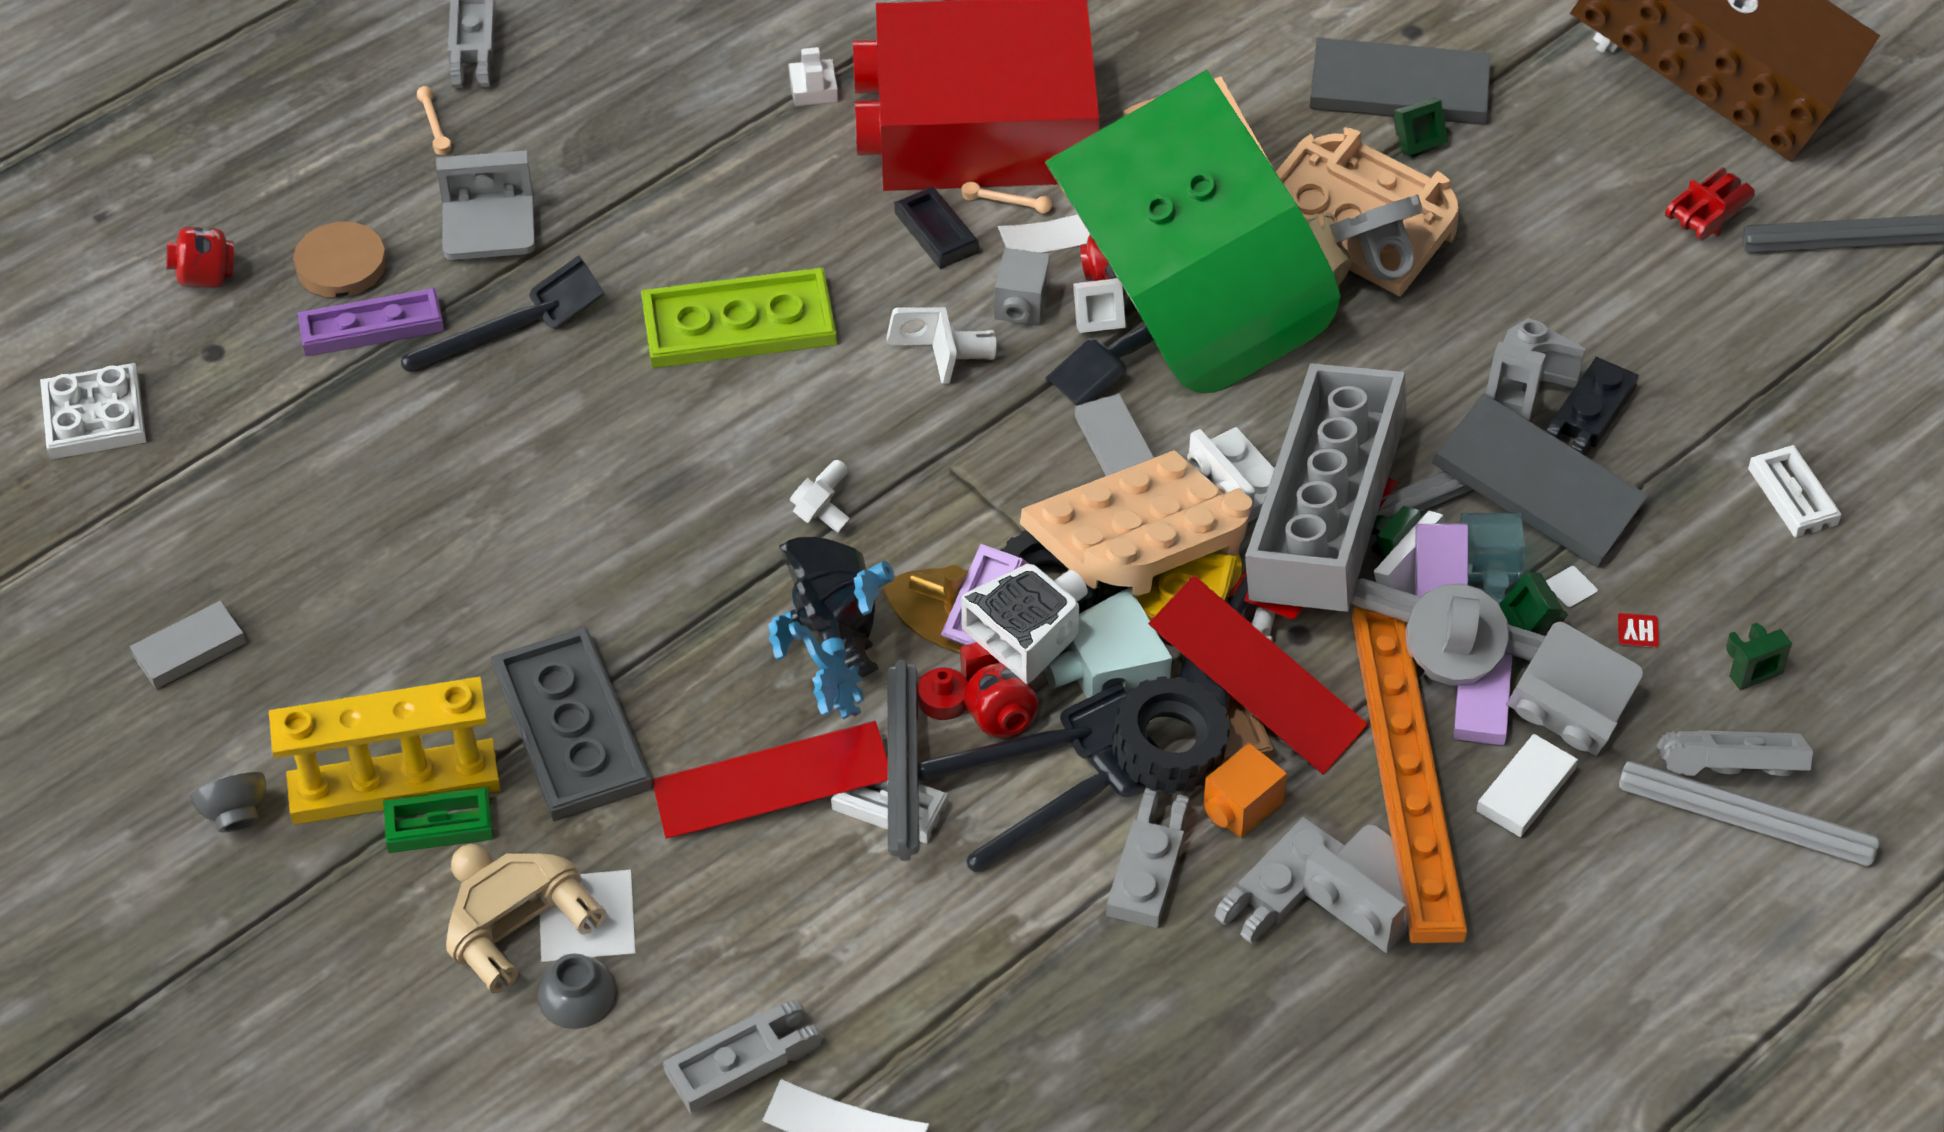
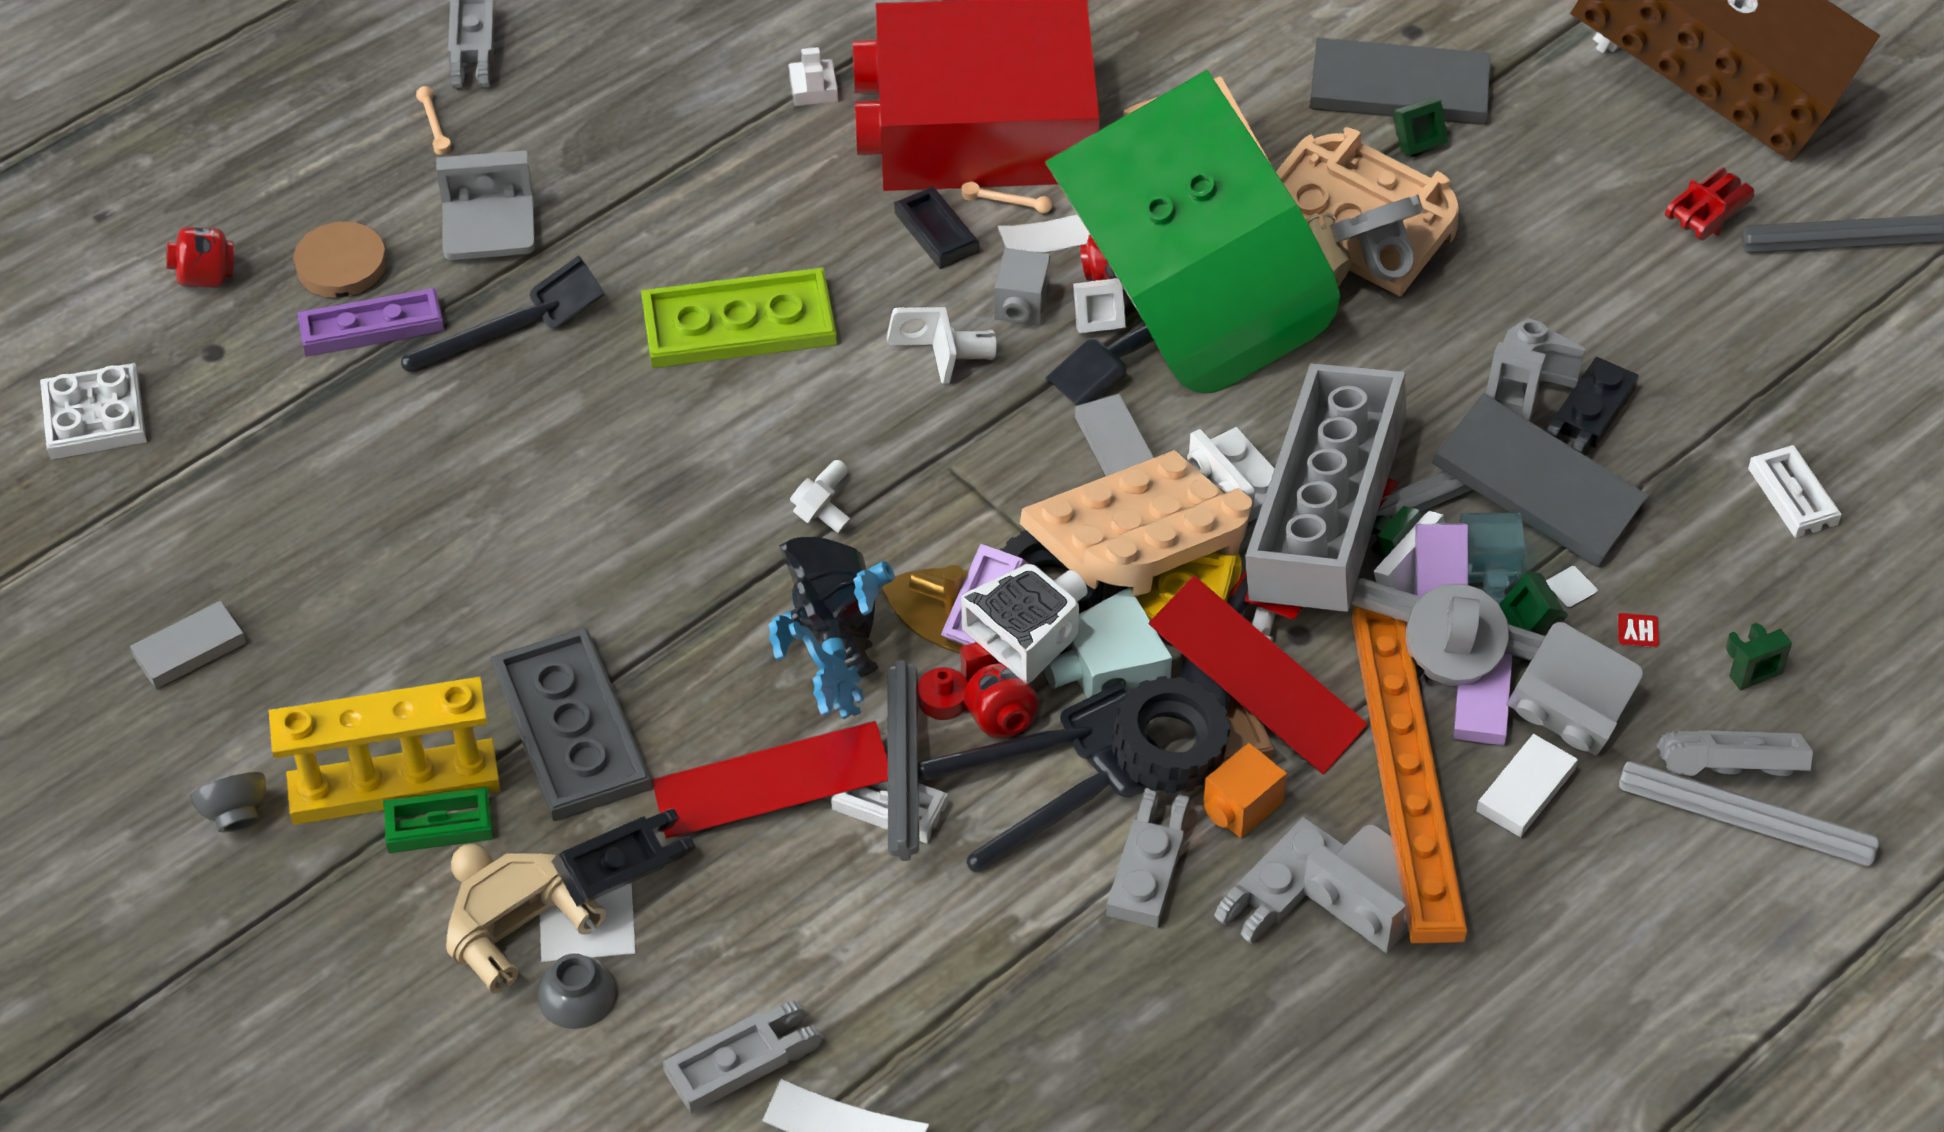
none -> black hinge [552,808,696,907]

